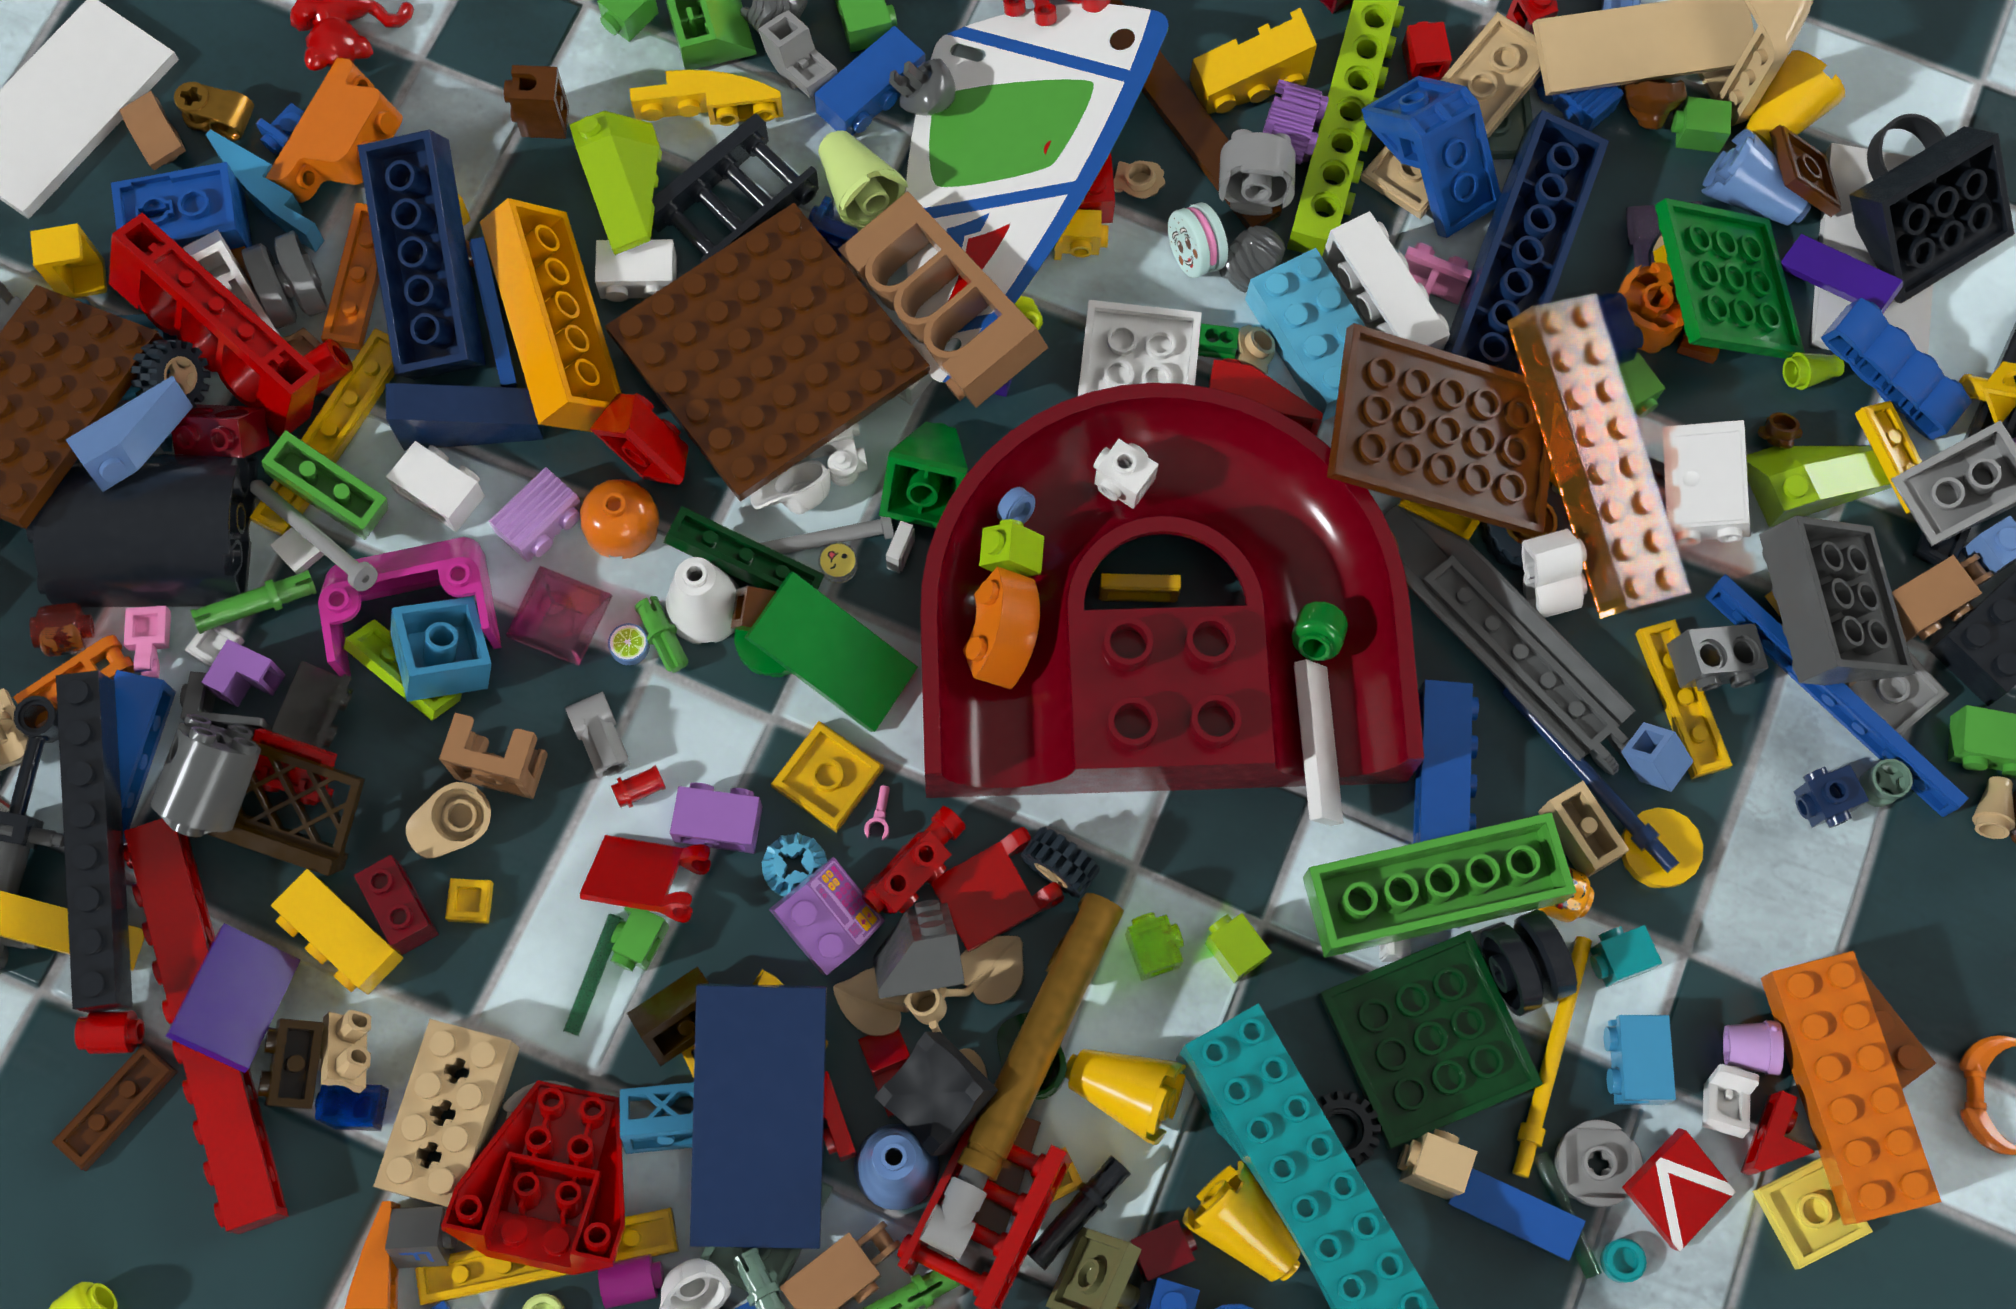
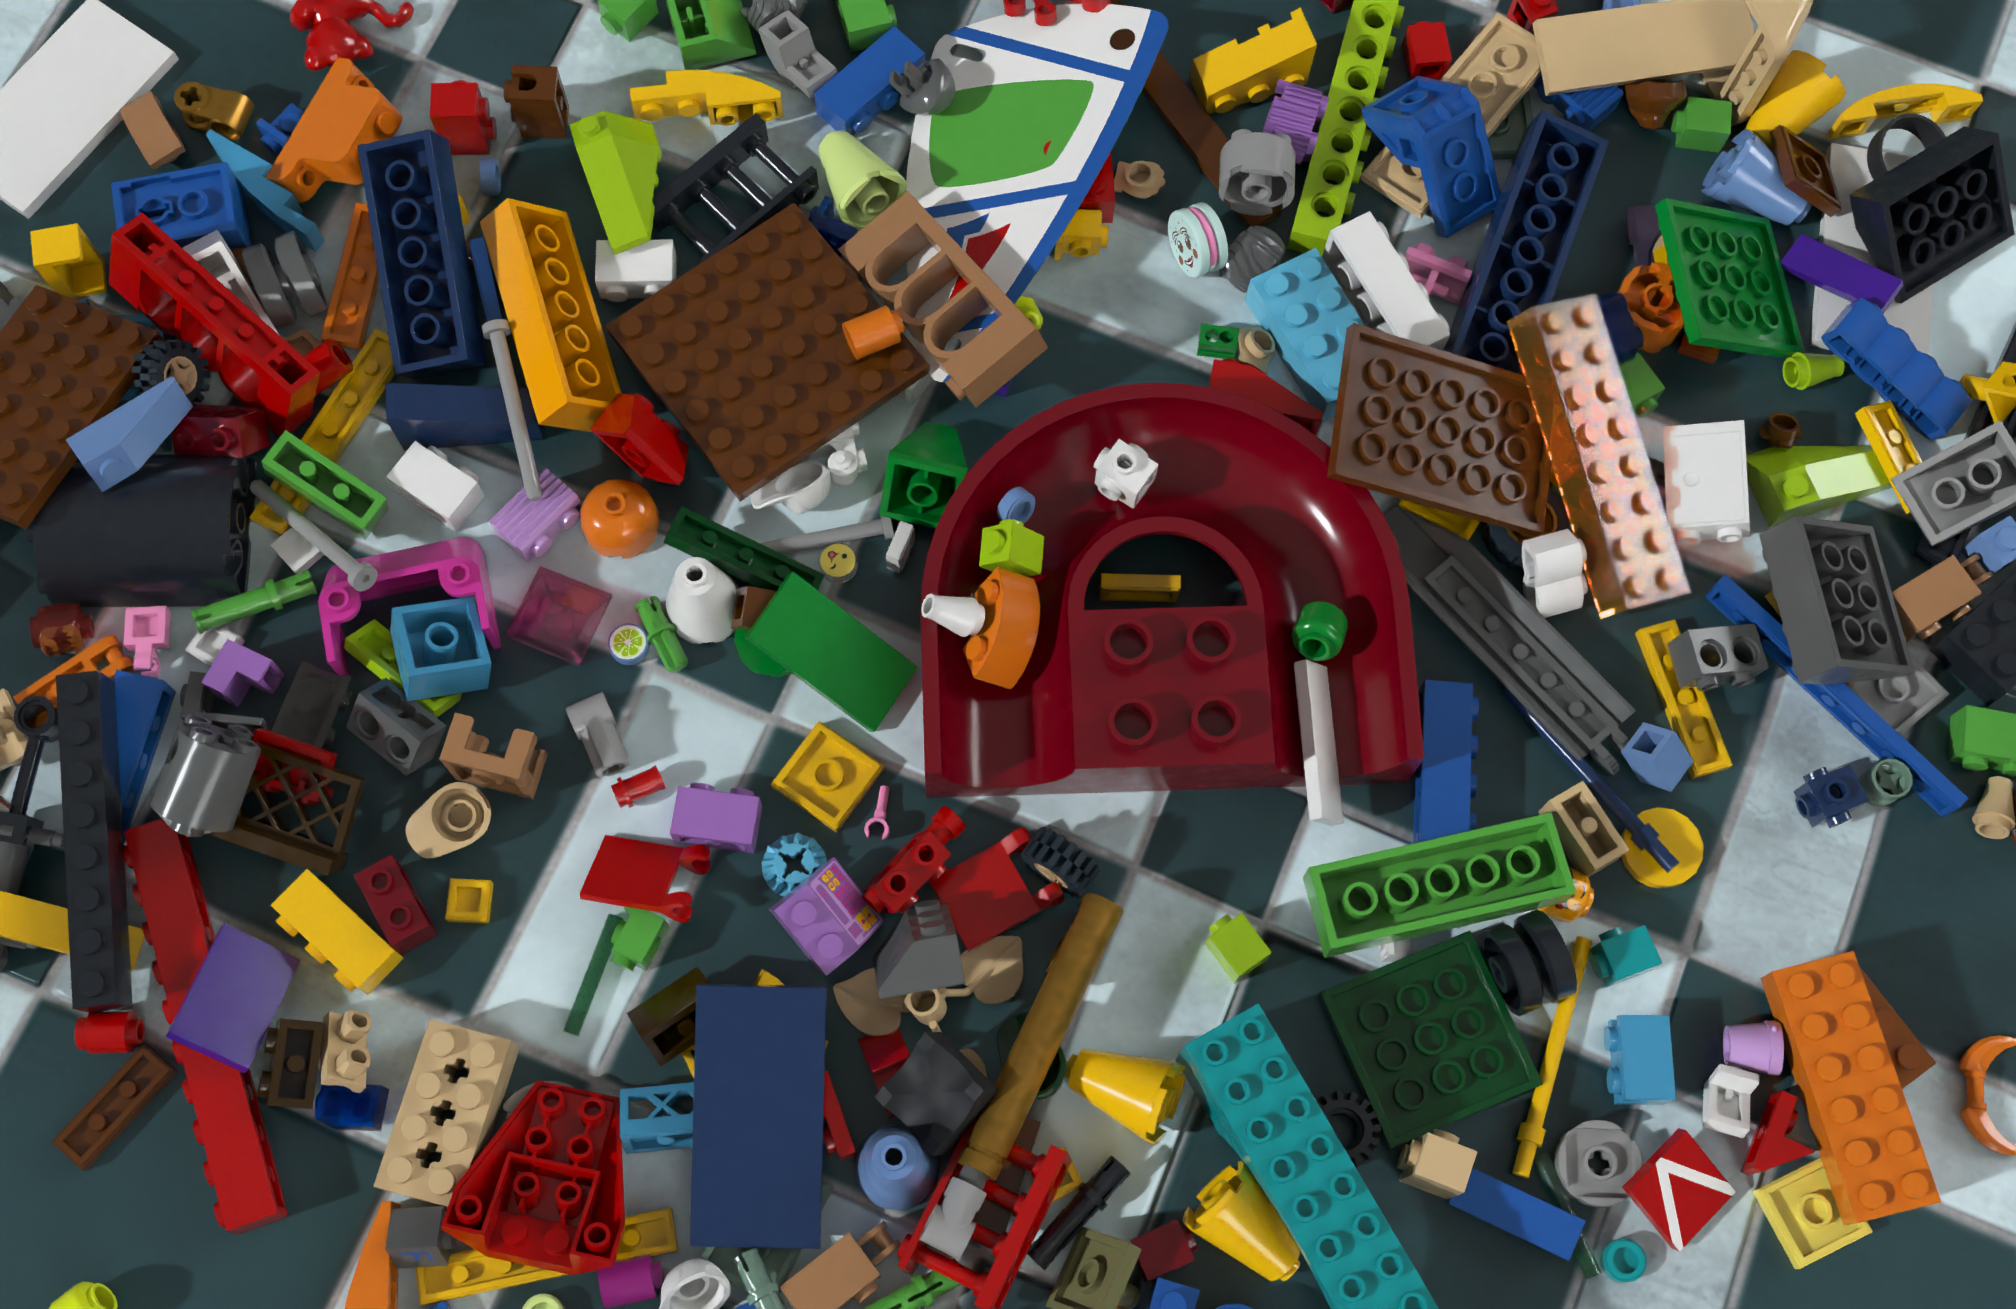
white plate [1078,300,1202,396] -> none
clear neon green brick [1125,912,1184,981] -> none
none -> dark grey brick [346,678,447,776]
none -> red brick [430,80,497,155]
none -> medium blue tile [479,157,501,196]
none -> light grey bar [482,319,542,501]
none -> orange brick [842,305,905,360]
none -> white cone [921,593,985,637]
none -> yellow slope [1827,84,1984,140]

